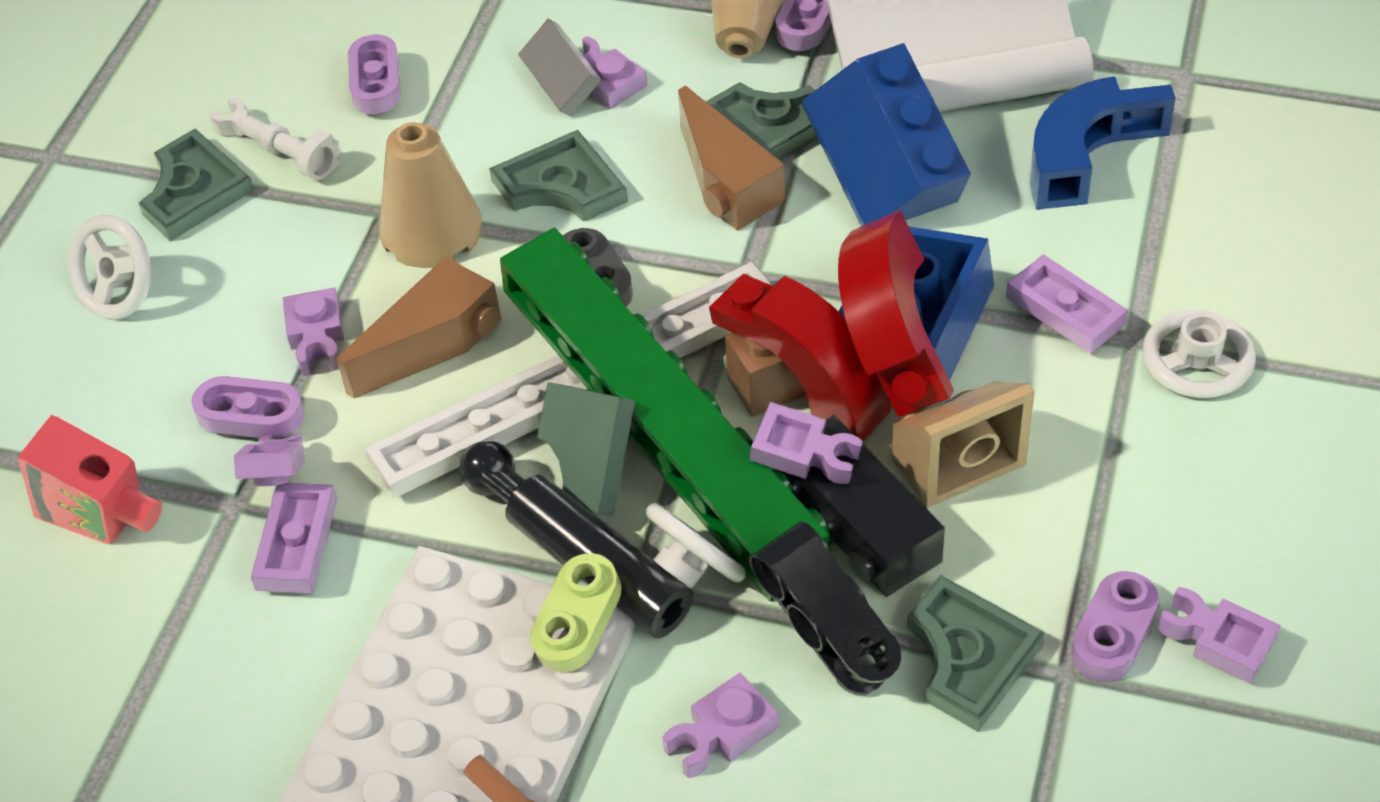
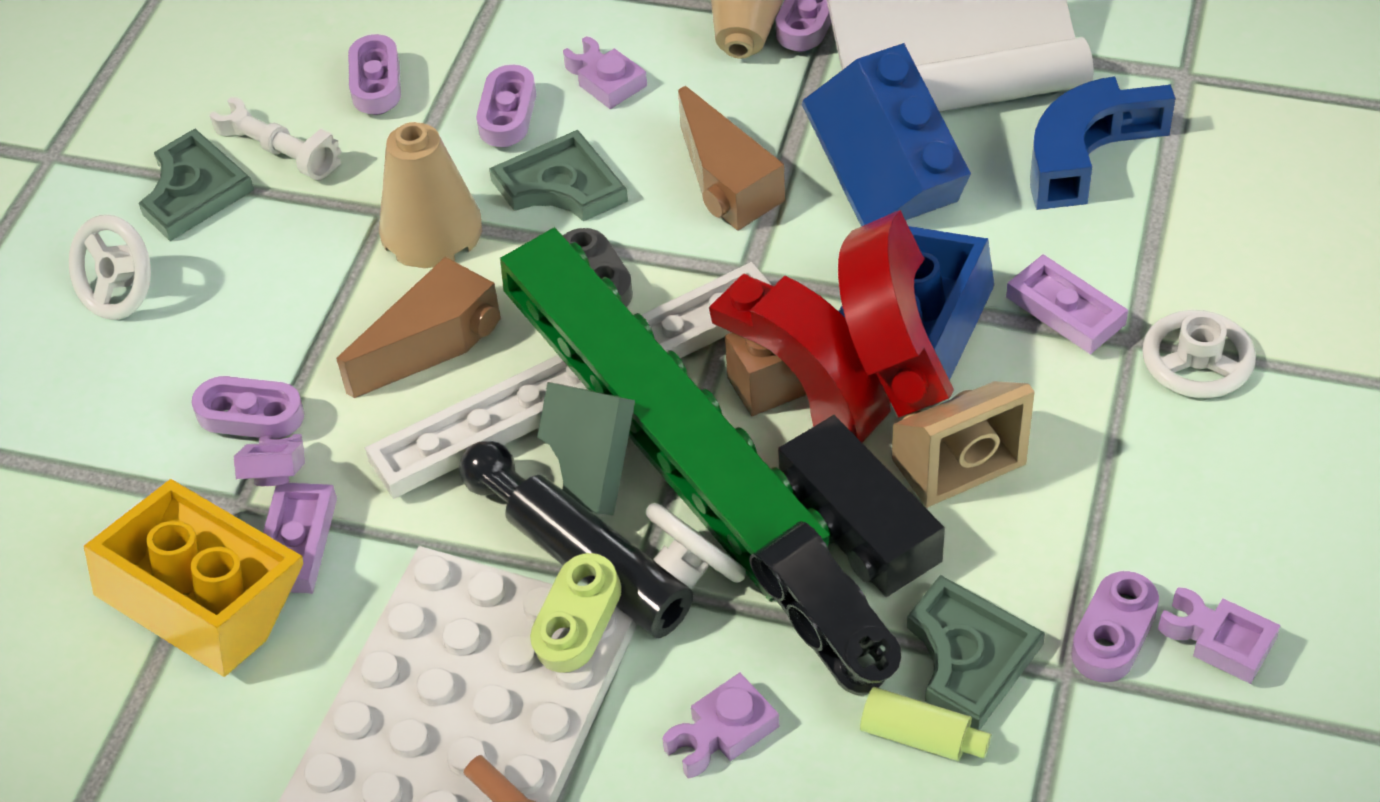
coral torso [17,414,162,544] -> none
lavender plate [282,287,344,376] -> none
light grey tile [518,18,602,117] -> none
sand green tile [706,82,818,161] -> none
lavender plate [749,402,863,484] -> none
none -> yellow slope [84,479,303,677]
none -> lavender plate [476,64,536,147]
none -> yellowish green cylinder [860,687,992,761]

